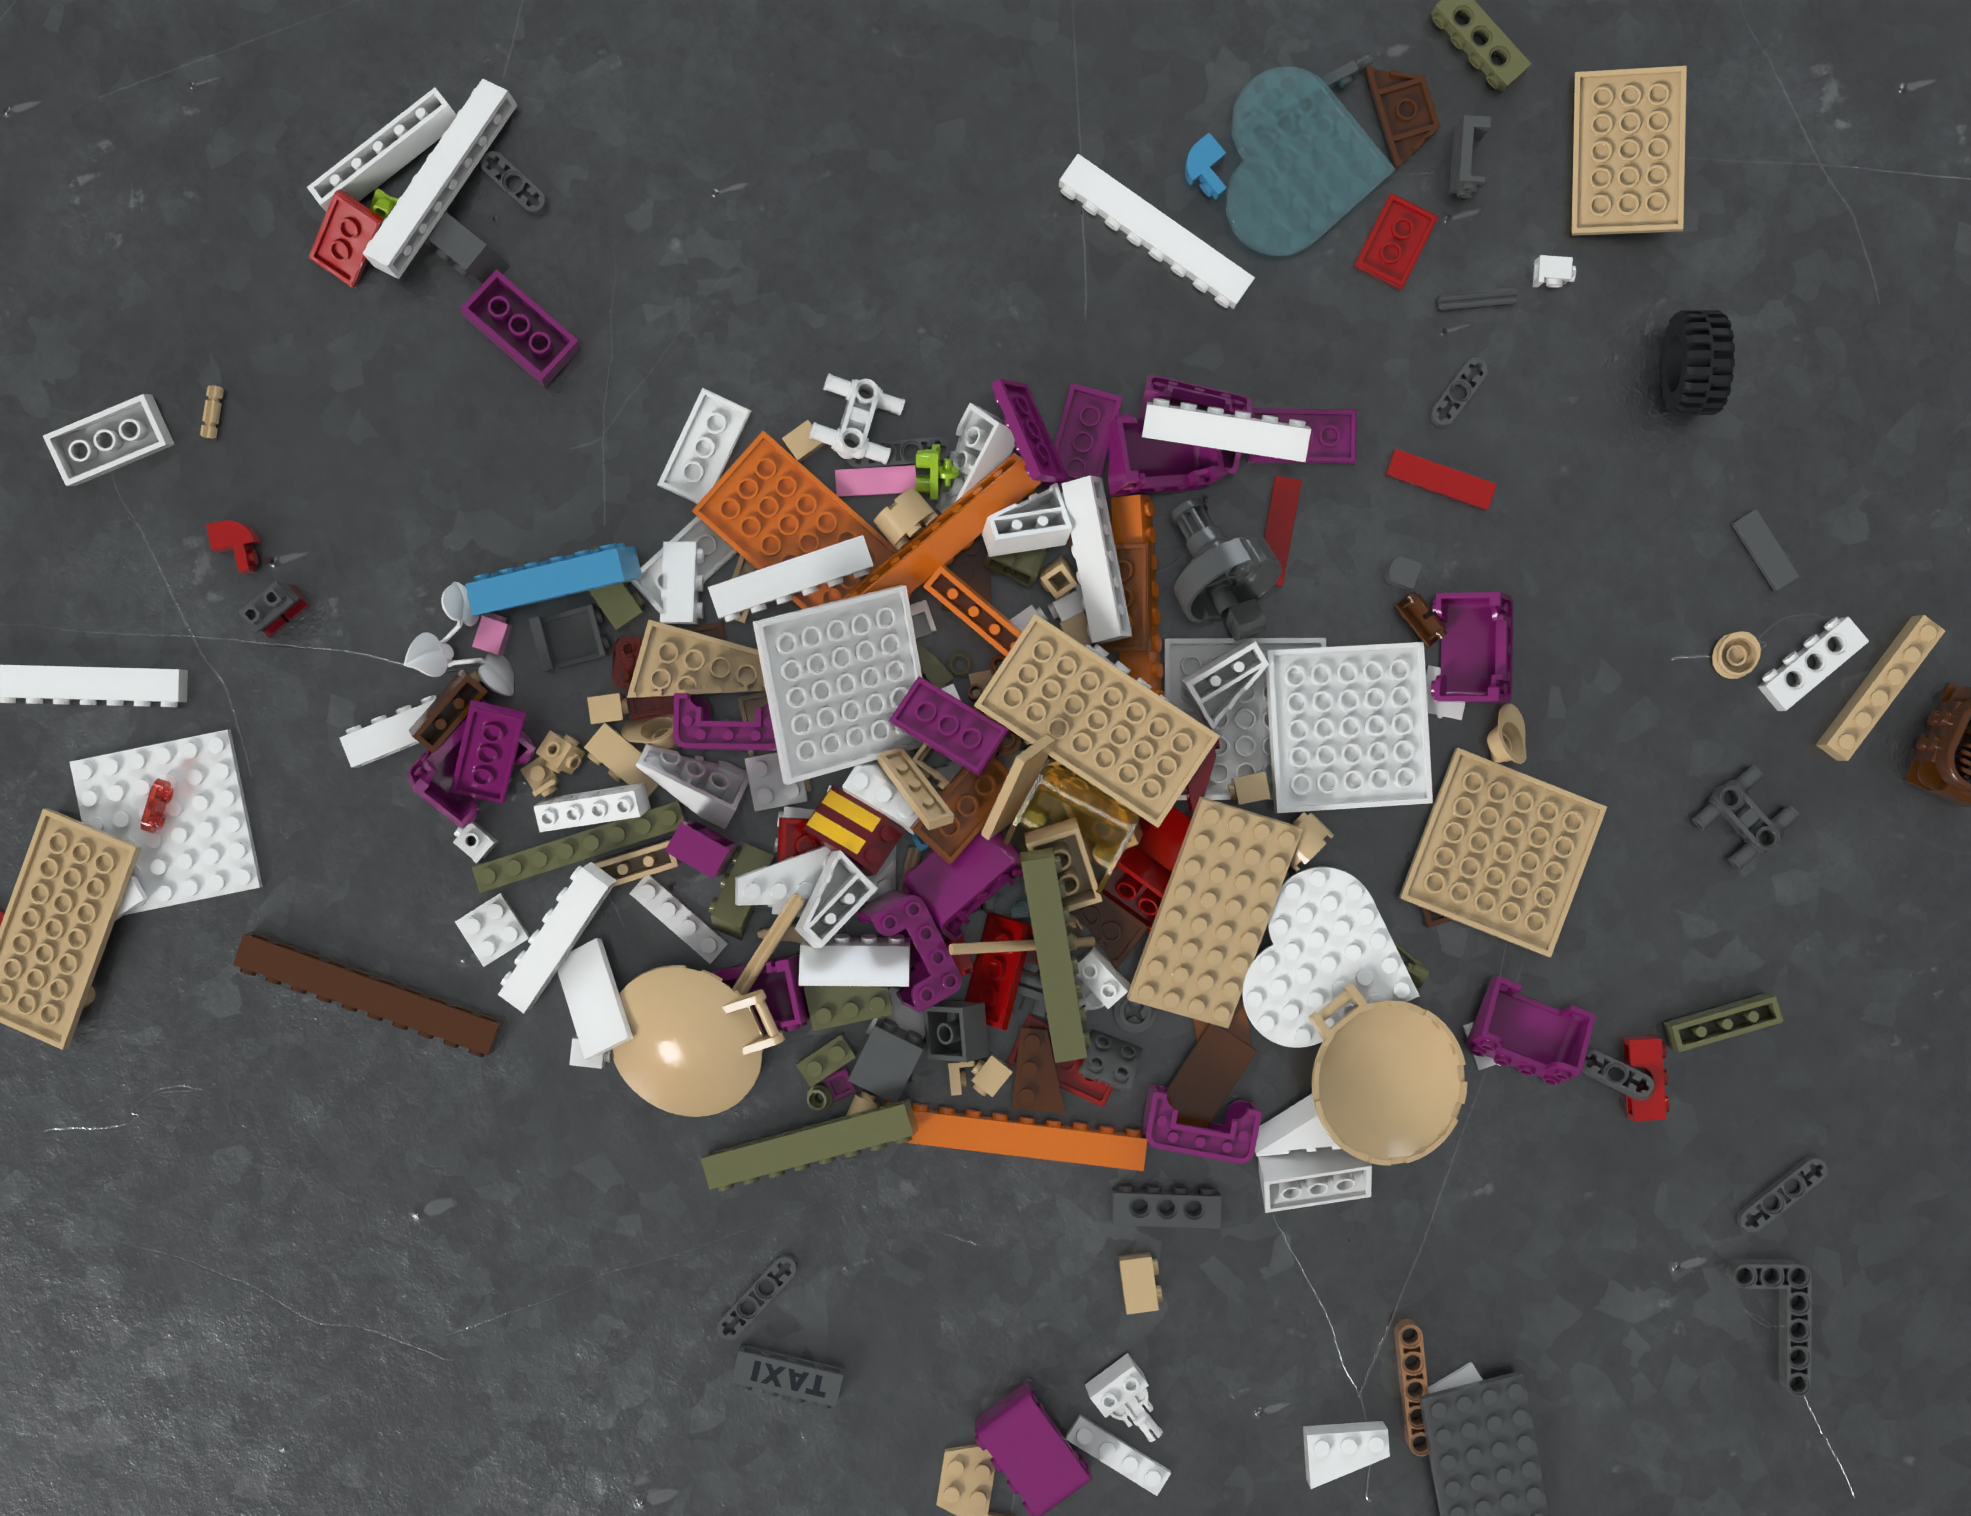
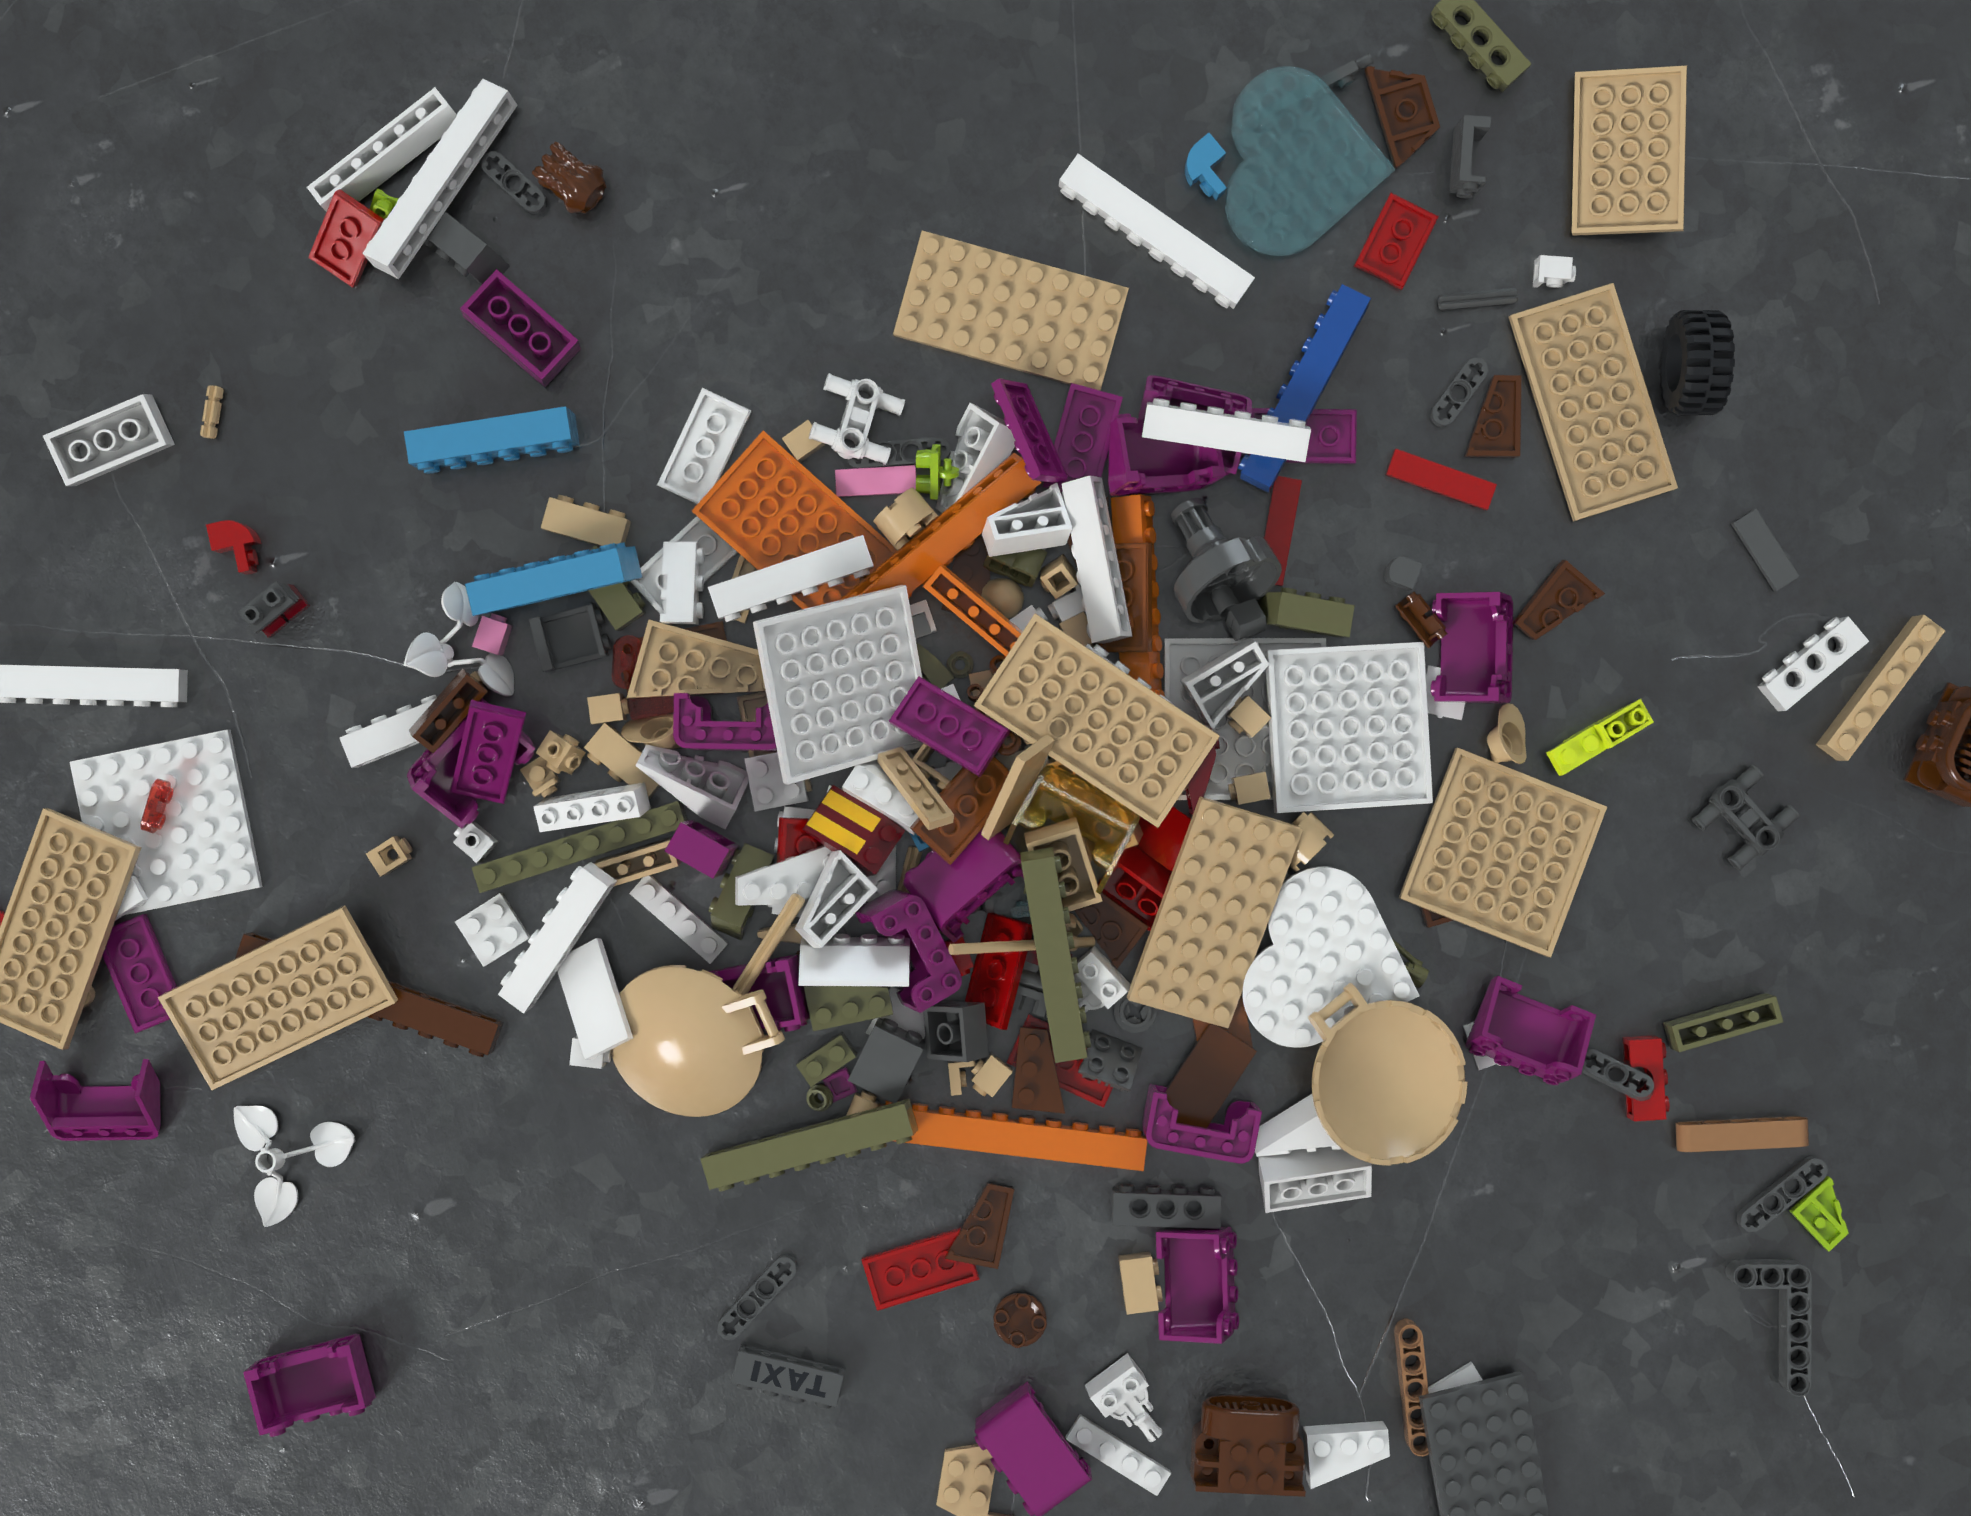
tan piece [1712,631,1761,679] -> none
none -> magenta windscreen [30,1059,161,1141]
none -> magenta tile [102,913,177,1034]
none -> tan plate [158,905,398,1090]
none -> white plant [234,1105,355,1227]
none -> magenta windscreen [243,1334,376,1437]
none -> tan brick [366,836,413,877]
none -> dark azure brick [404,406,580,474]
none -> reddish brown piece [532,141,606,213]
none -> tan brick [541,494,631,546]
none -> red tile [861,1227,980,1311]
none -> tan plate [893,231,1129,391]
none -> reddish brown wing [945,1183,1015,1269]
none -> tan hair [981,578,1024,619]
none -> reddish brown dish [994,1293,1047,1348]
none -> magenta windscreen [1156,1227,1239,1344]
none -> reddish brown brick [1190,1395,1306,1497]
none -> tan brick [1227,696,1271,738]
none -> blue brick [1238,284,1371,493]
none -> olive wedge [1257,588,1355,637]
none -> reddish brown wing [1464,375,1522,458]
none -> tan plate [1509,283,1678,521]
none -> reddish brown wing [1512,560,1605,640]
none -> neon yellow slope [1546,699,1654,776]
none -> medium nougat beam [1675,1116,1809,1152]
none -> lime wing [1789,1176,1849,1252]

